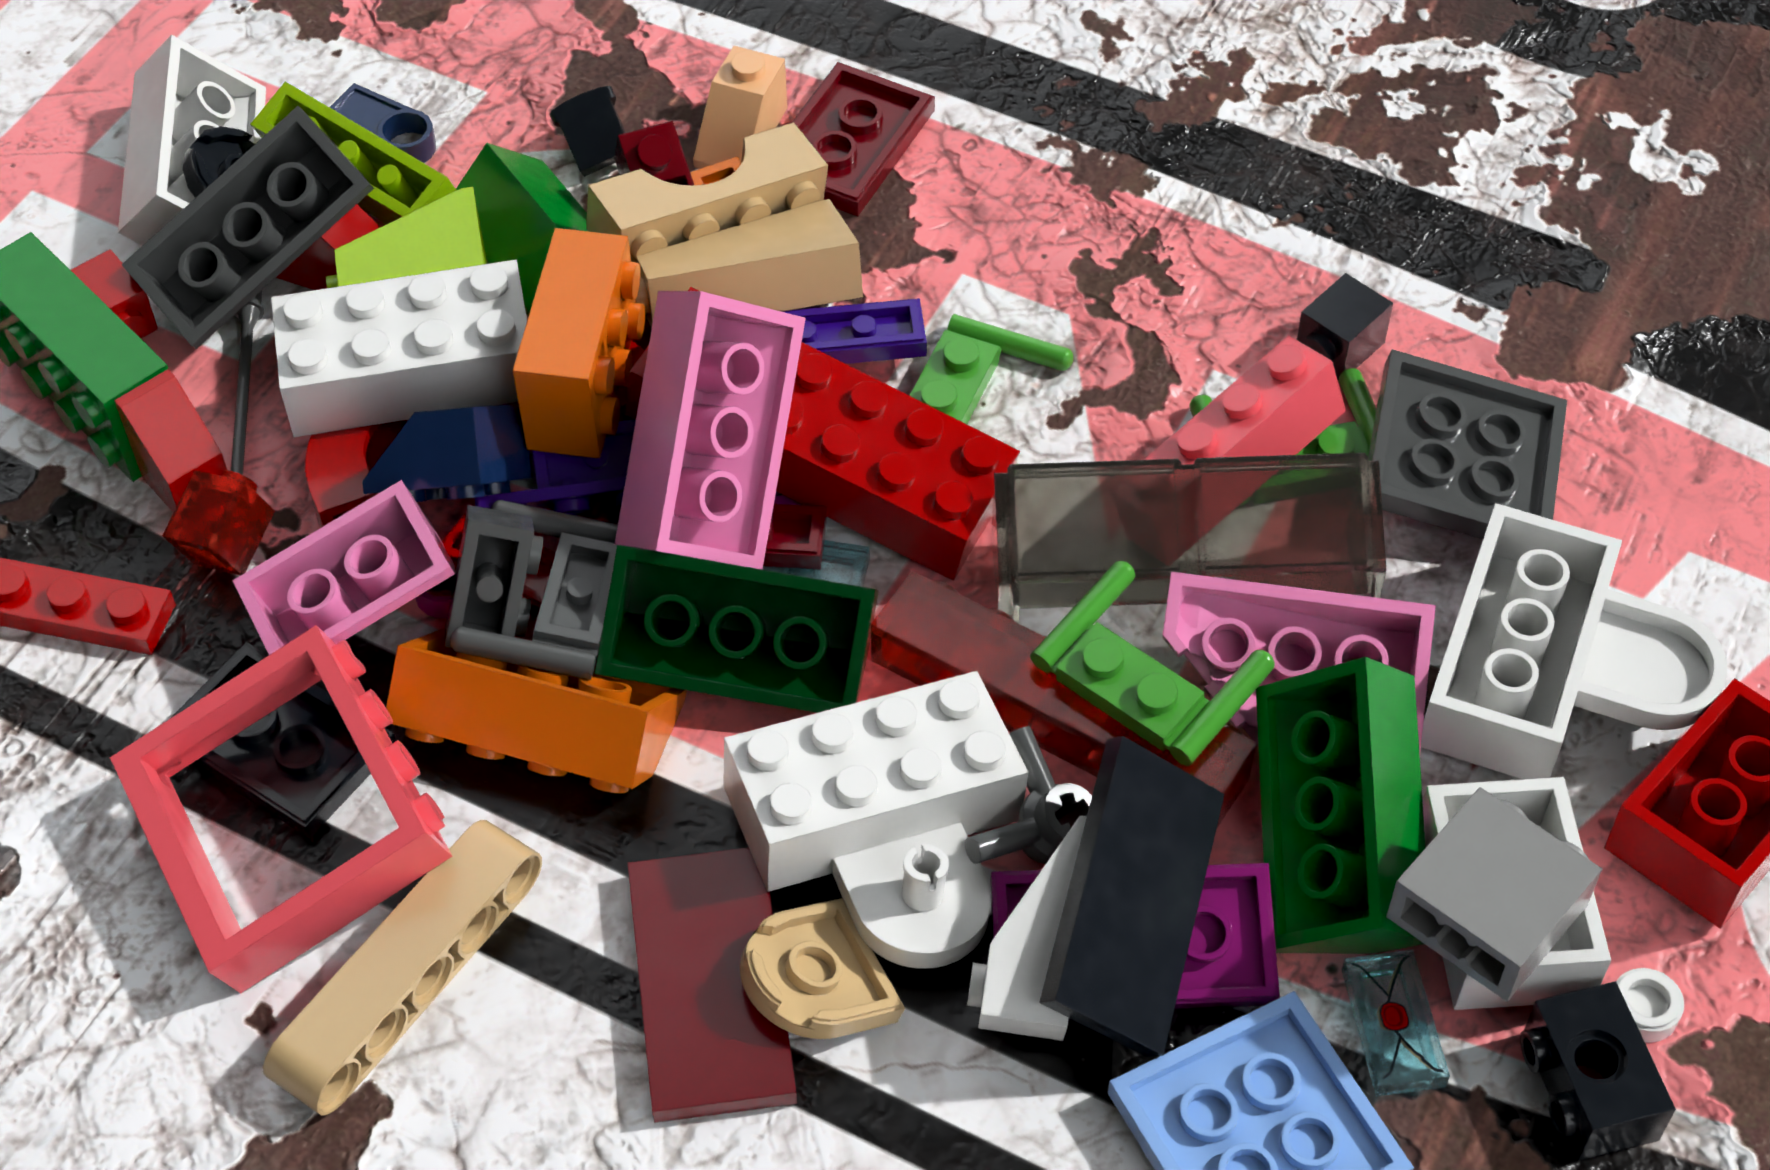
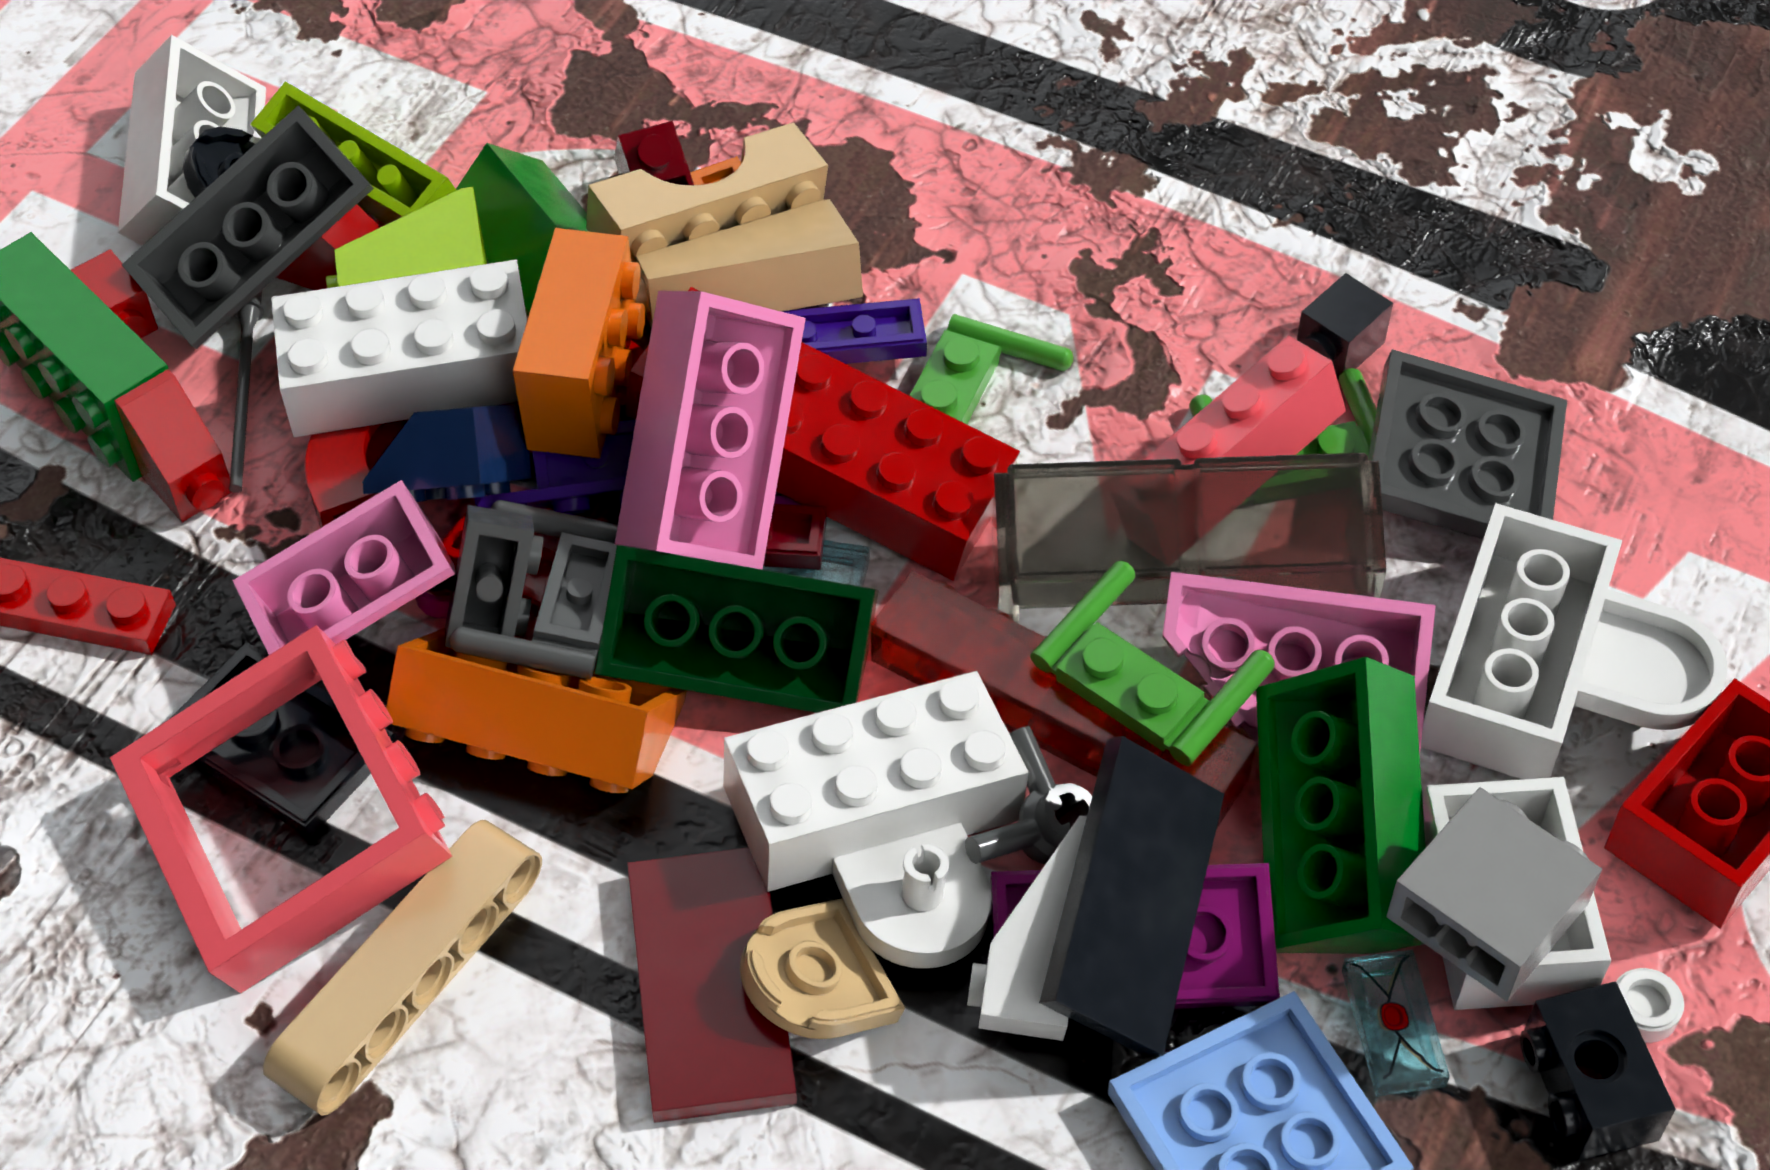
clear red brick [162,470,275,576] -> none
dark blue piece [330,83,436,163] -> none
black tile [549,86,626,177] -> none
light nougat slope [693,46,787,169] -> none
dark red tile [791,62,935,217] -> none

